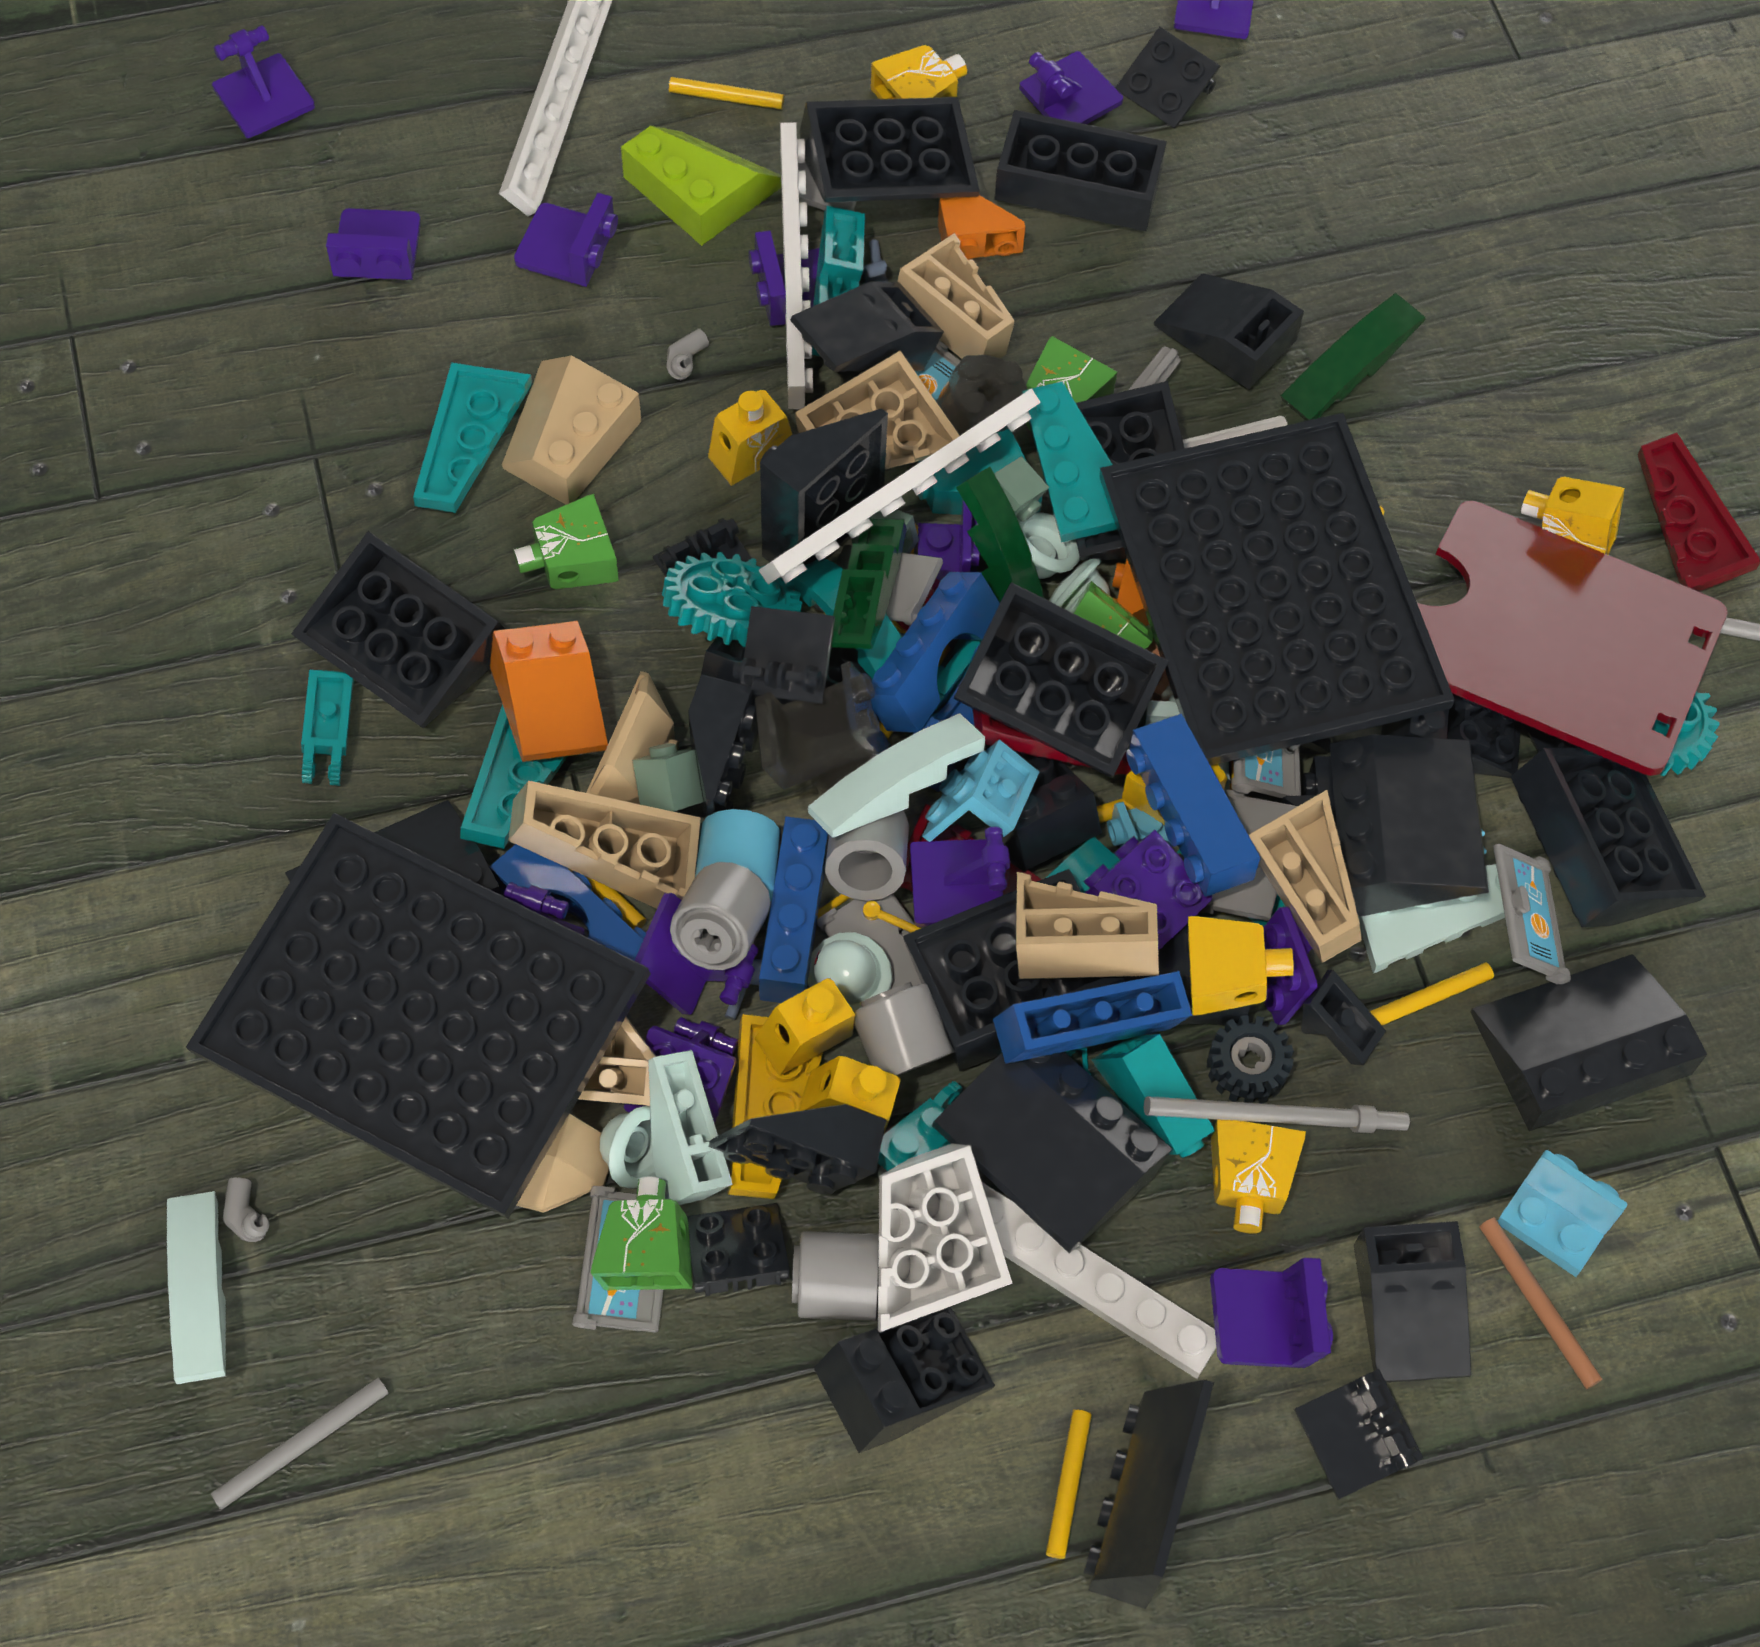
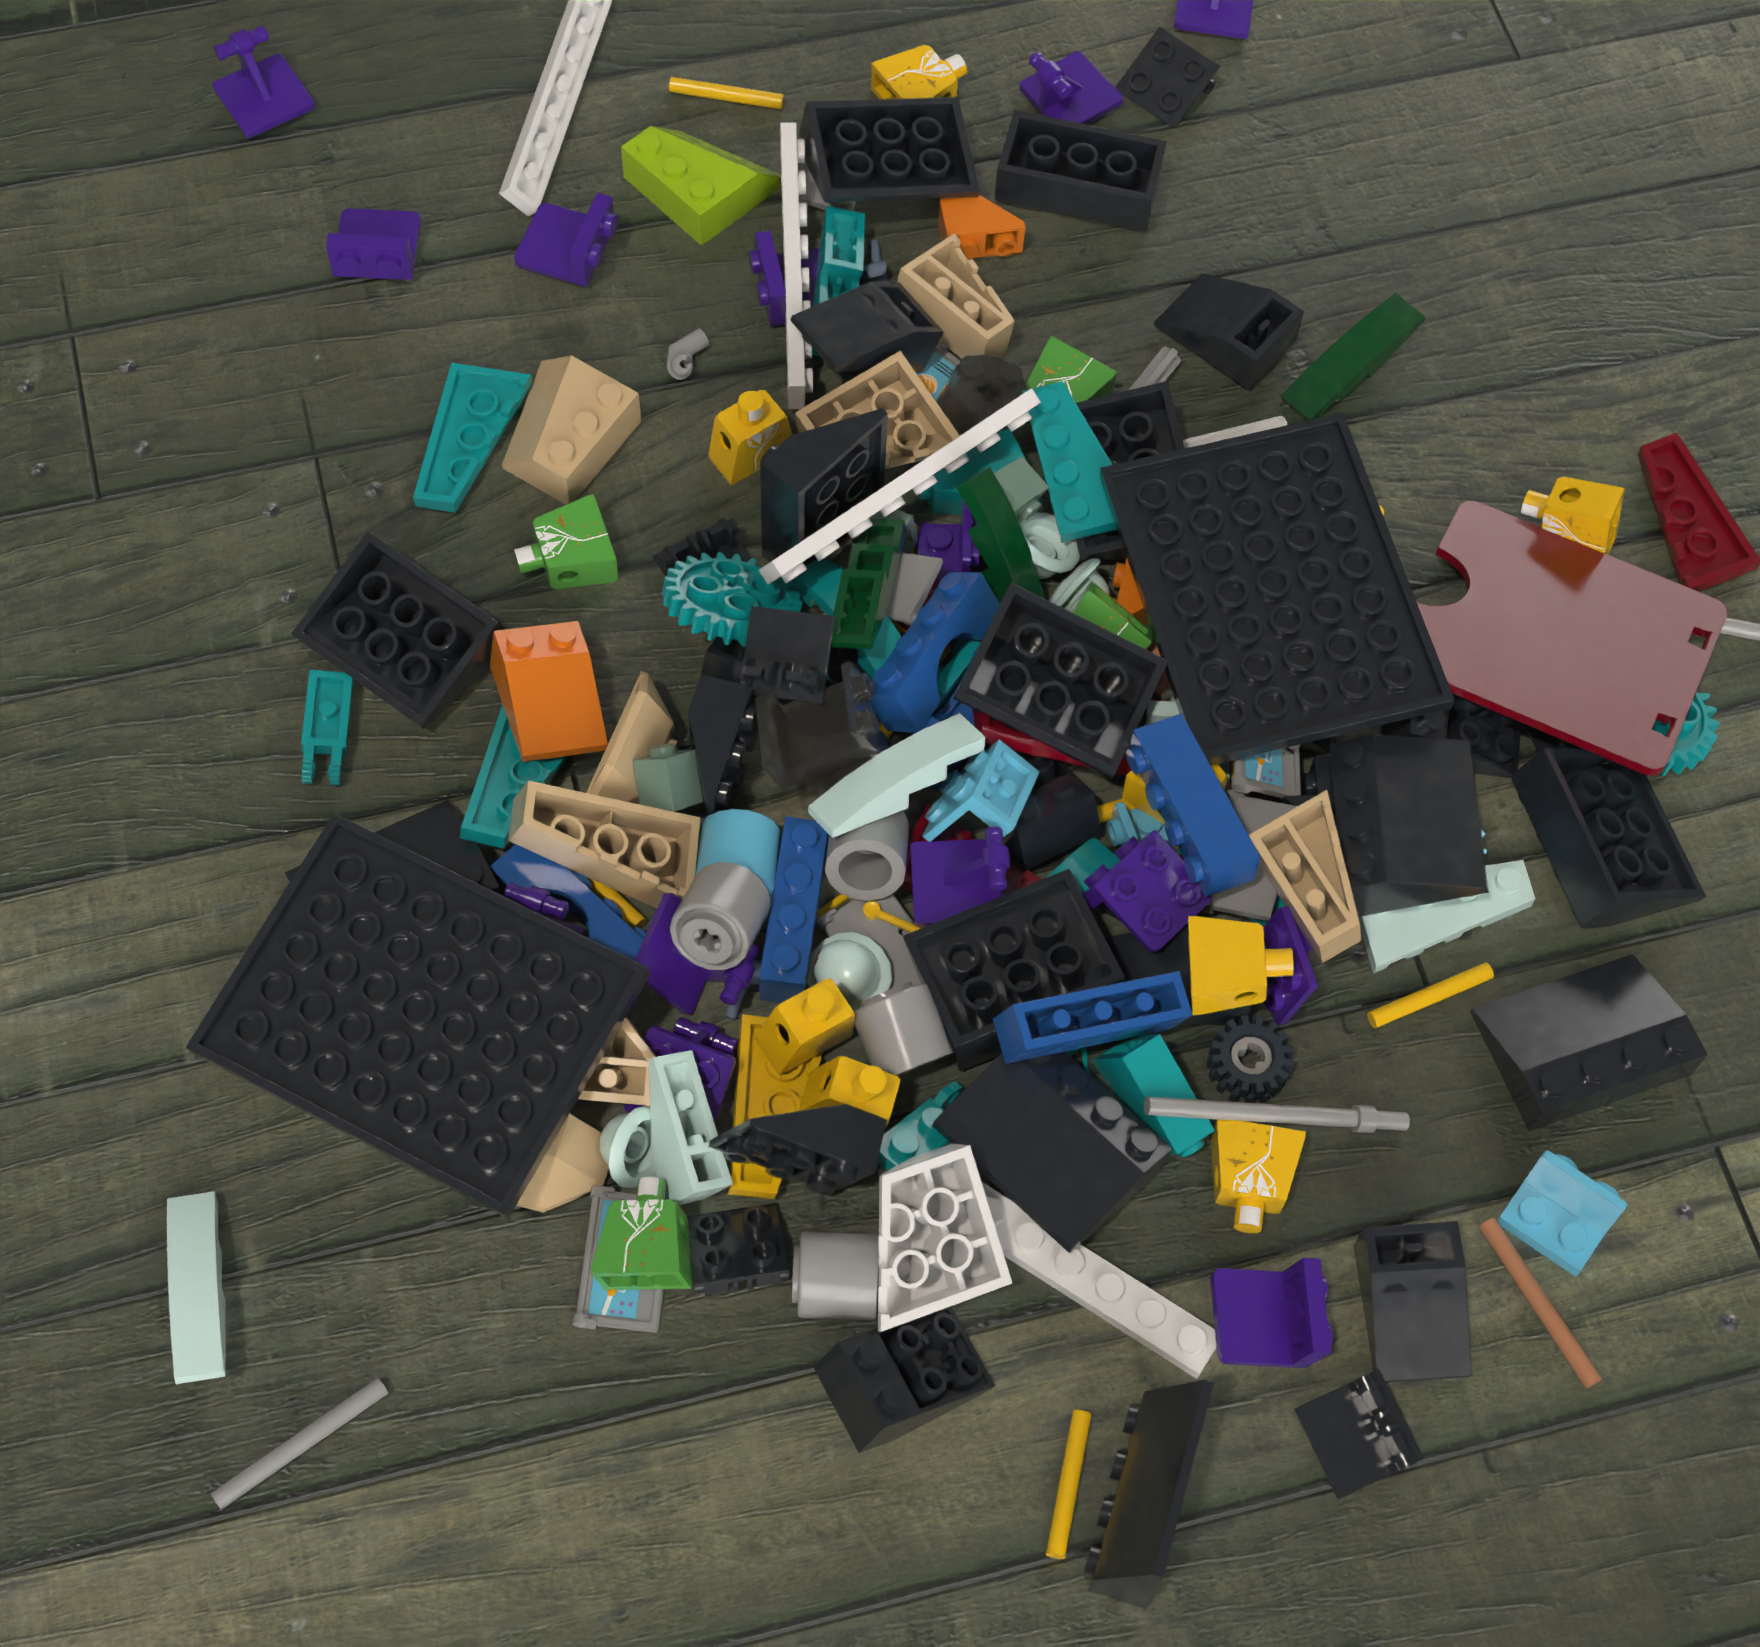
light grey arm [223,1177,269,1242] -> none
tan wedge [1016,872,1159,979] -> none
black slope [1301,970,1386,1065] -> none
light grey door [1493,844,1571,984] -> none

